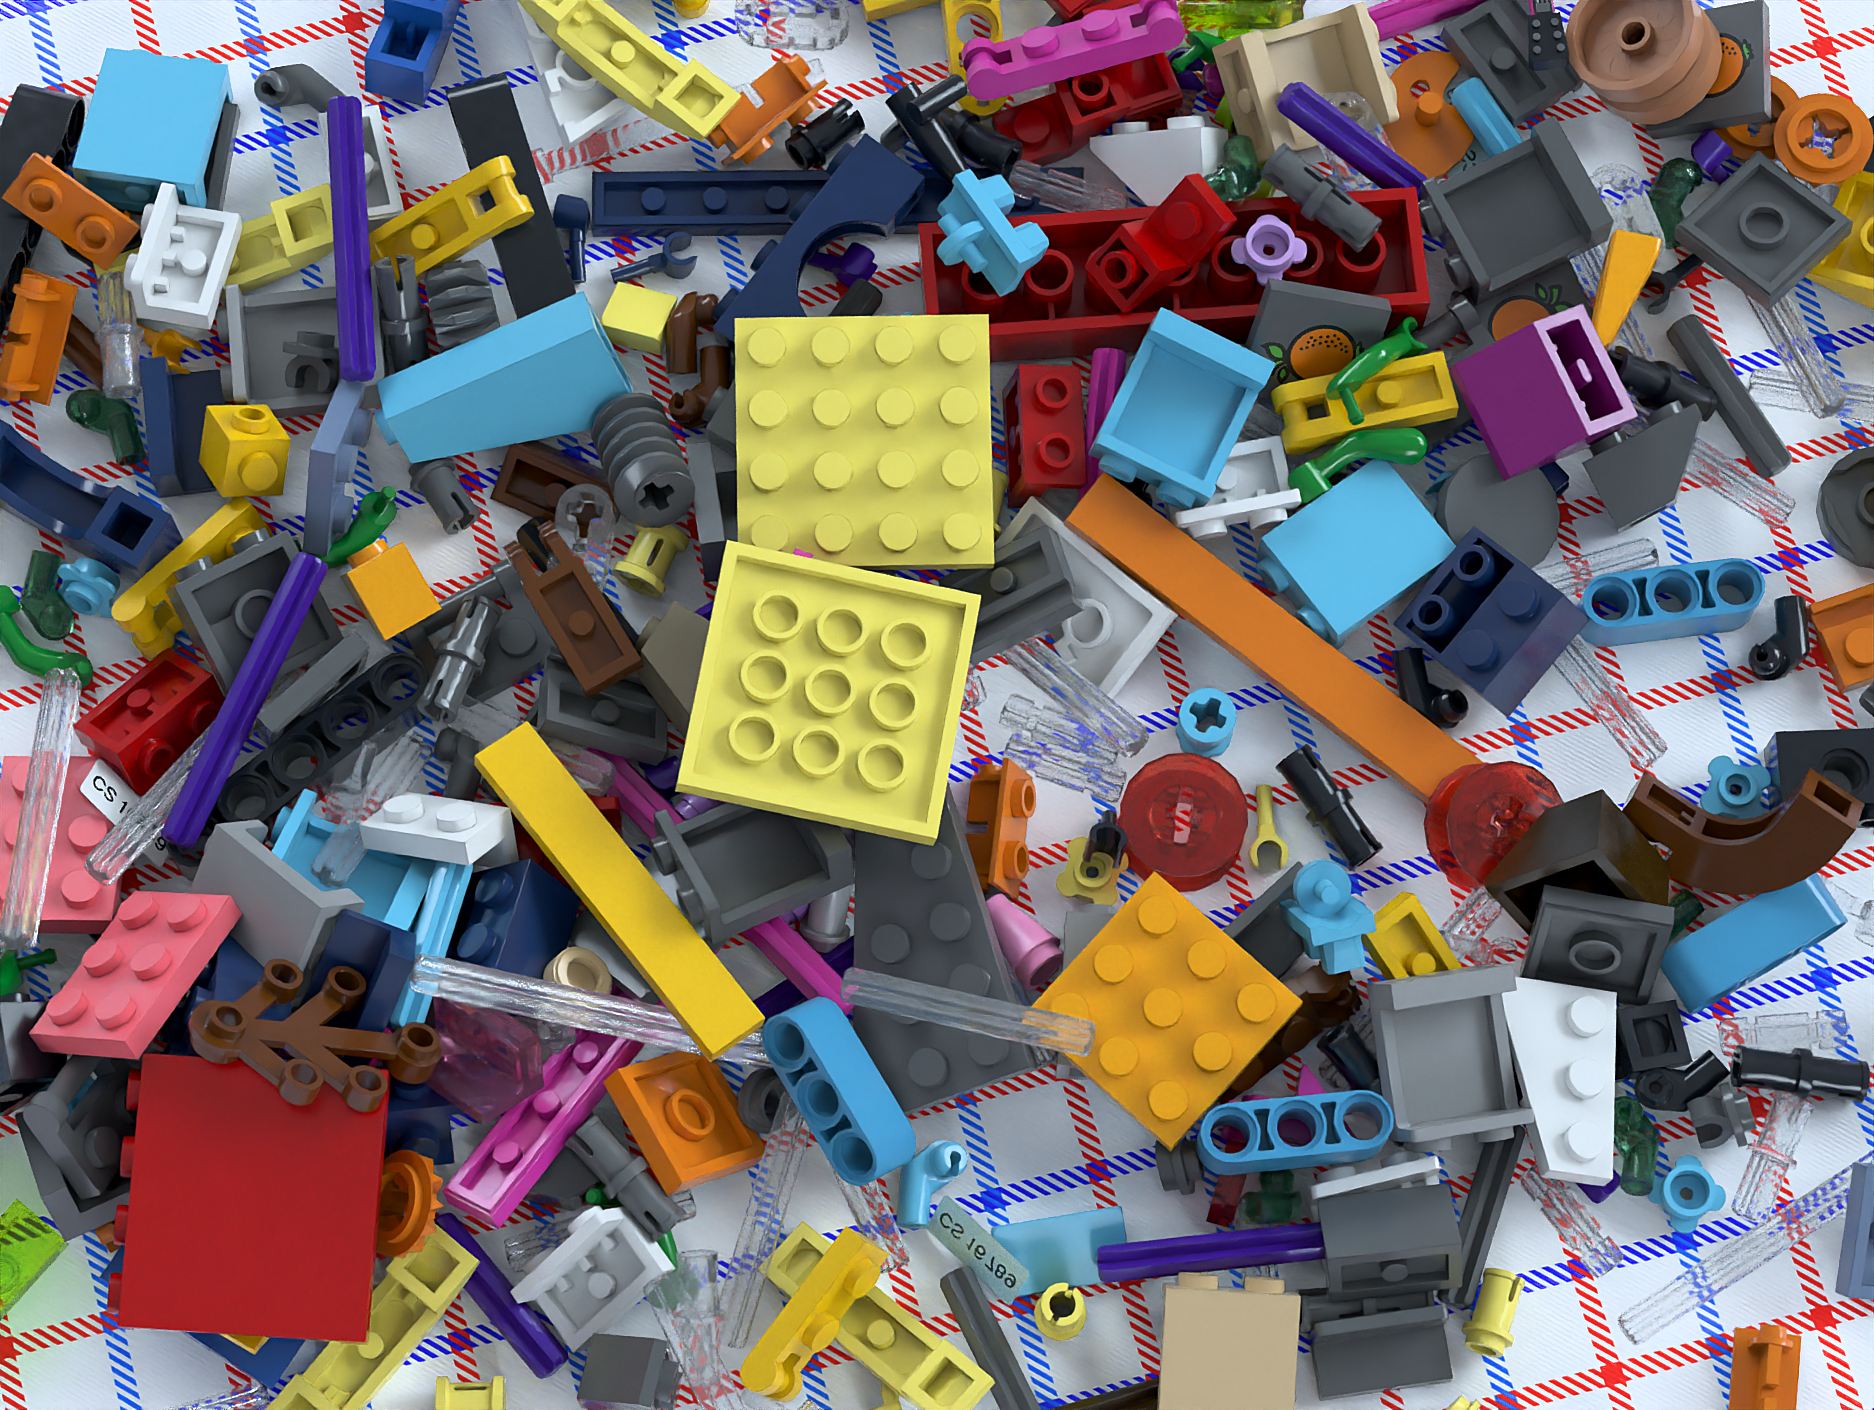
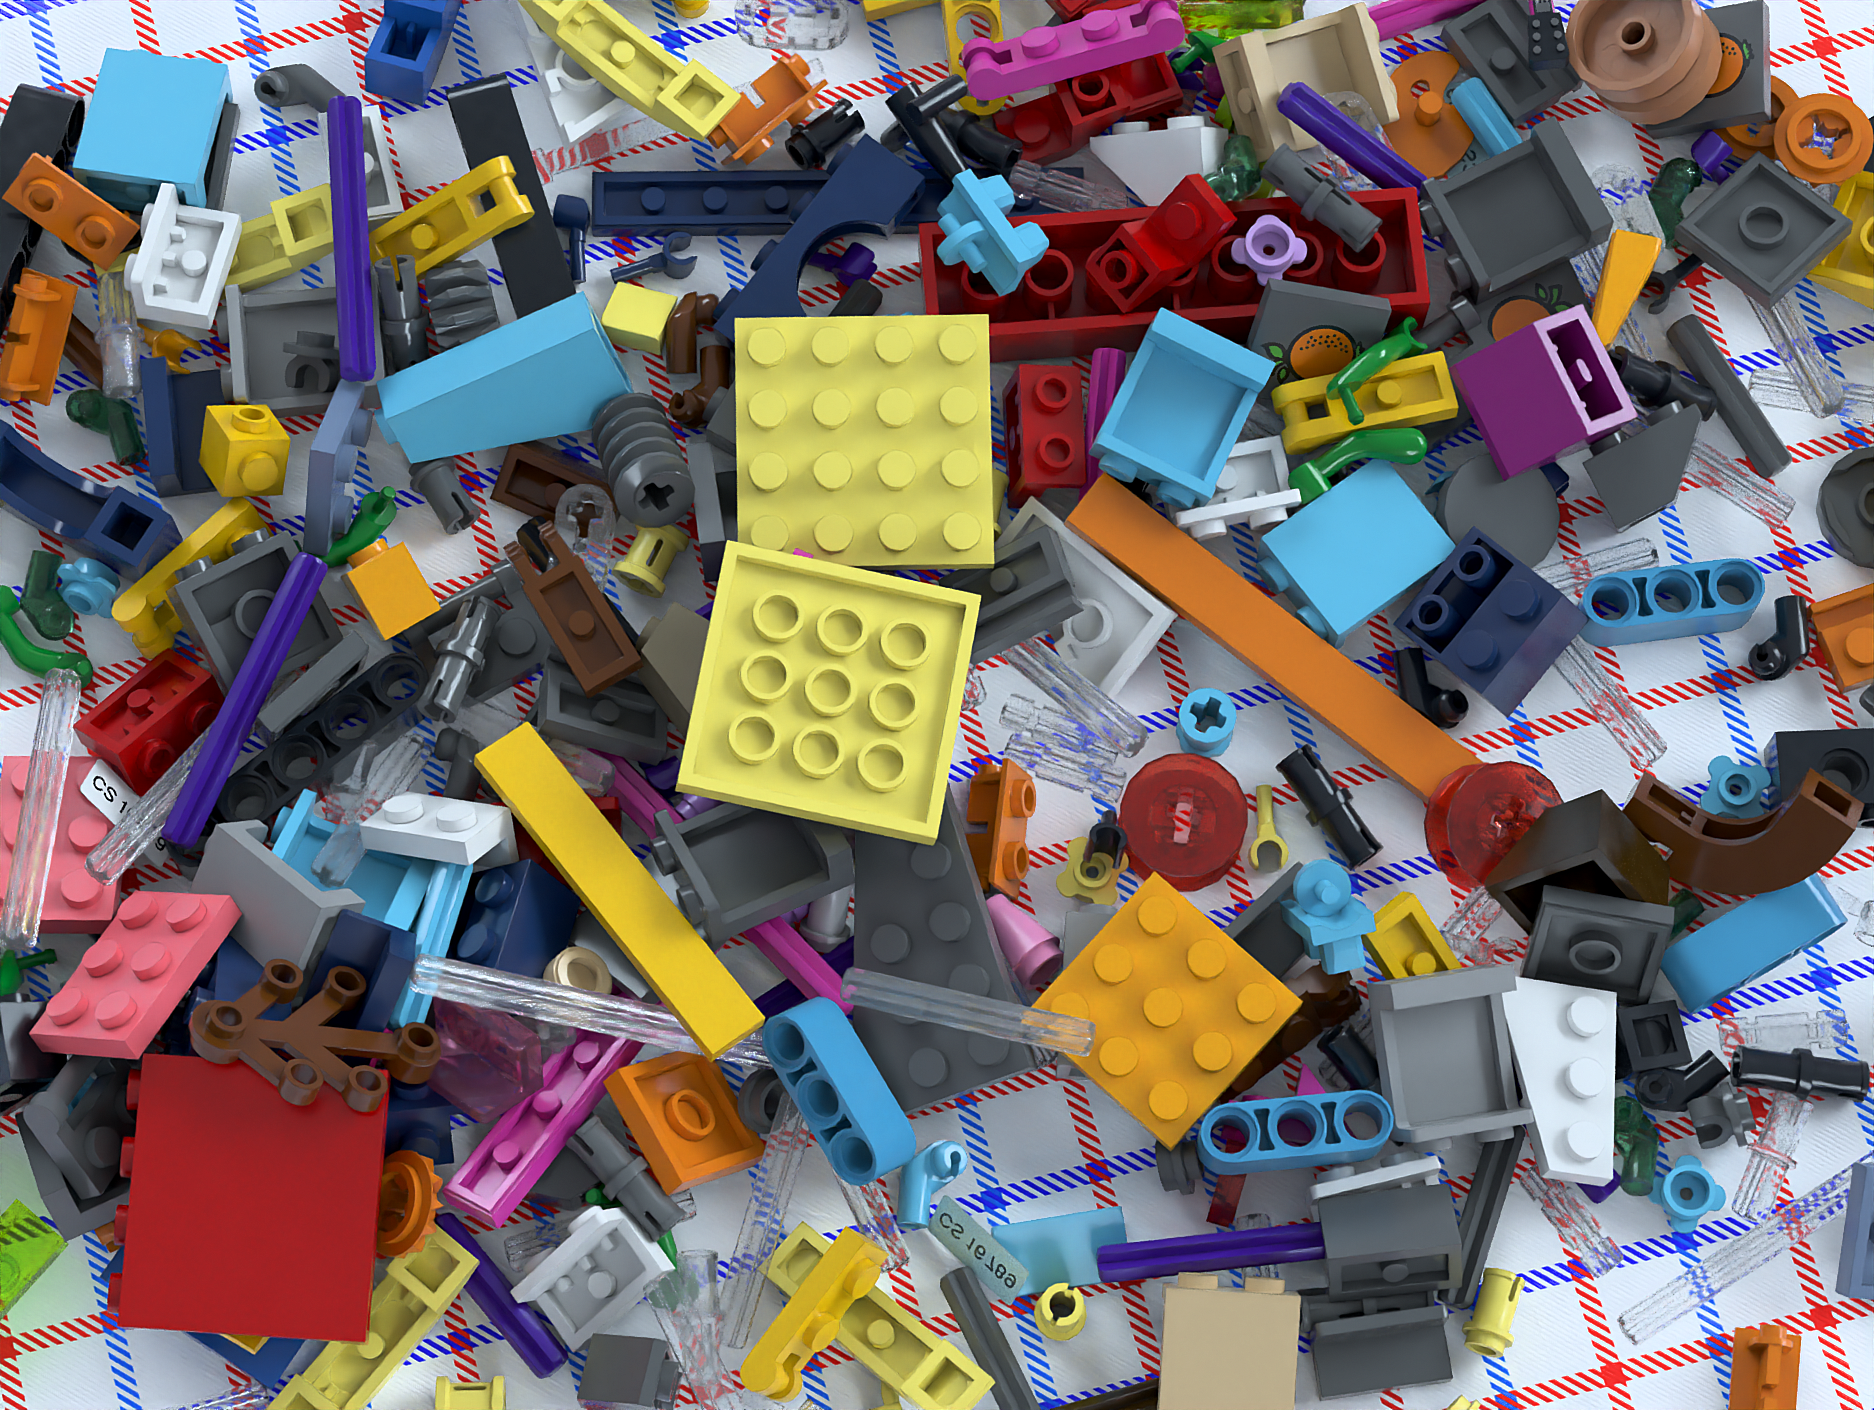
clear green arm [1238,1169,1302,1225] -> none

